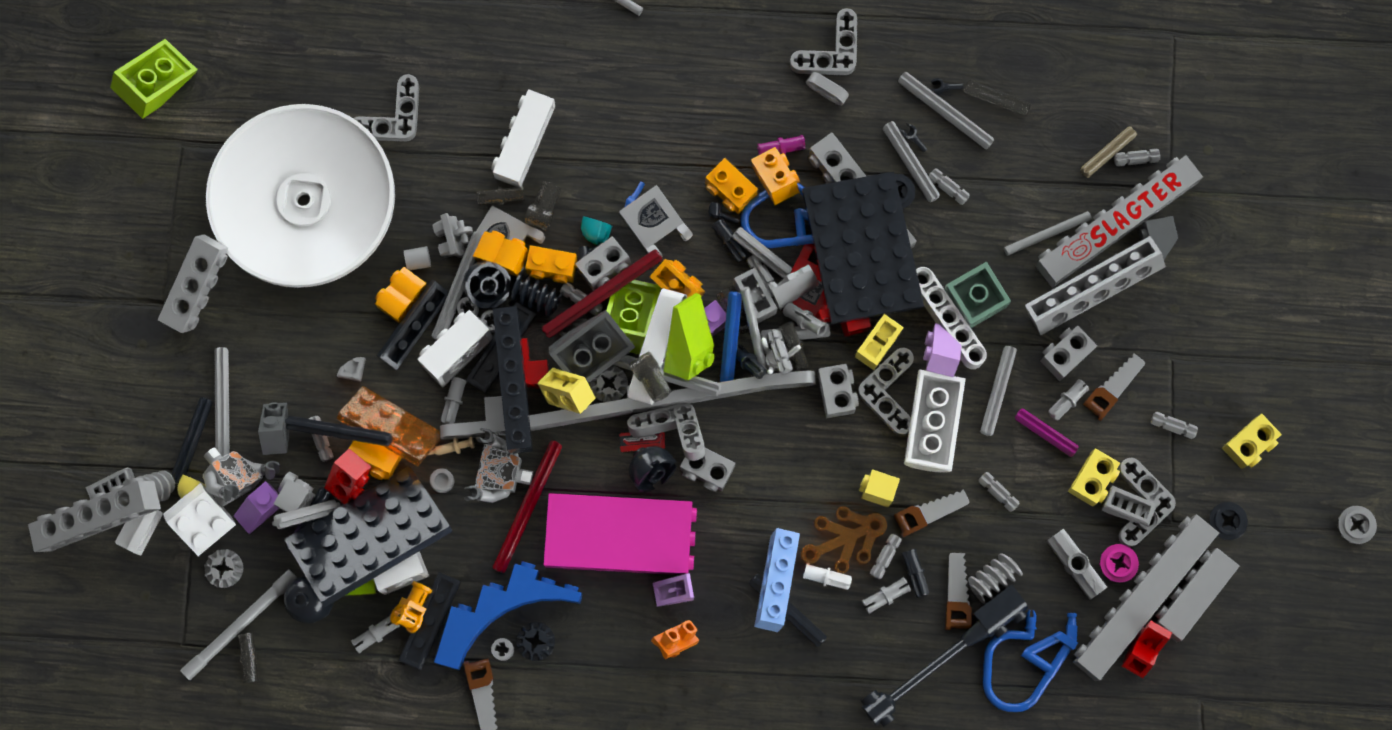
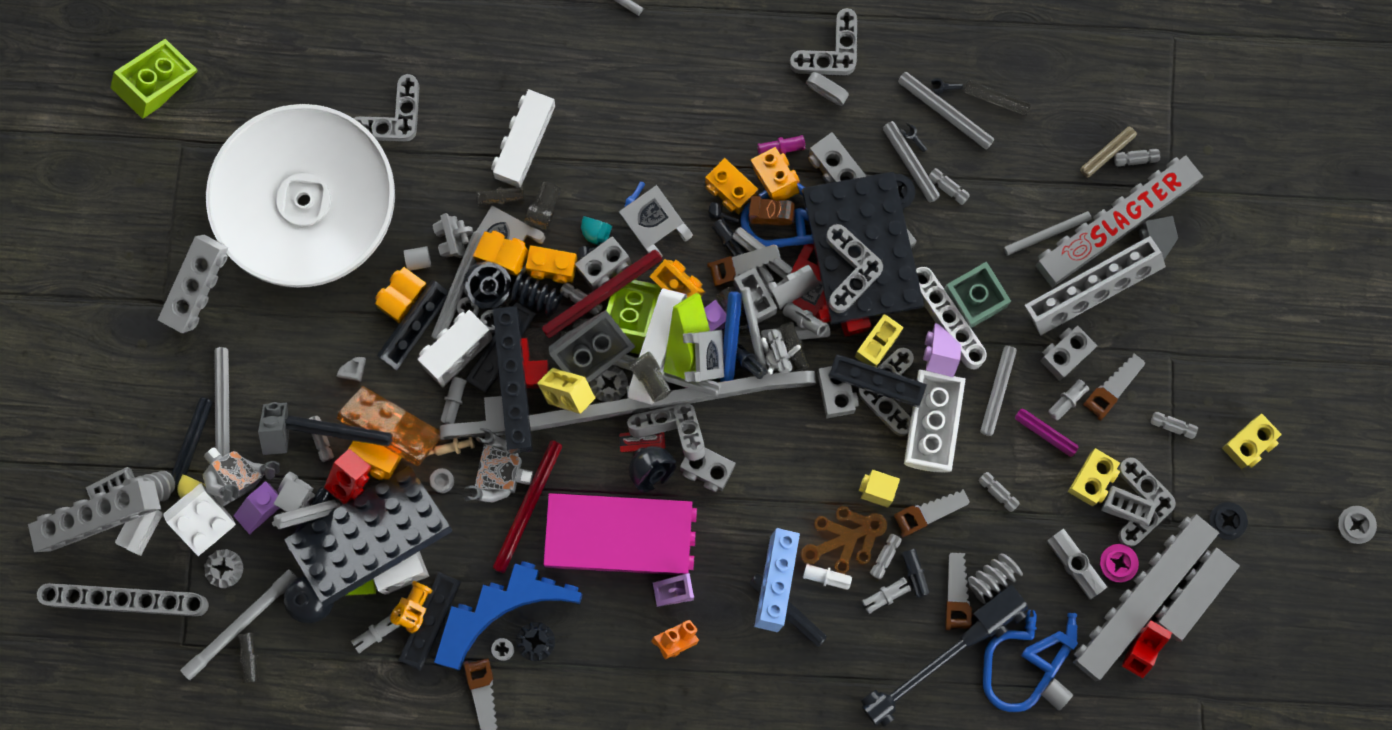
none -> light grey beam [37,583,209,616]
none -> light grey flag [683,330,724,382]
none -> light grey piece [707,245,781,287]
none -> reddish brown leg [749,196,795,225]
none -> light grey beam [826,224,883,313]
none -> black tile [829,354,927,408]
none -> light grey beam [1040,678,1073,710]

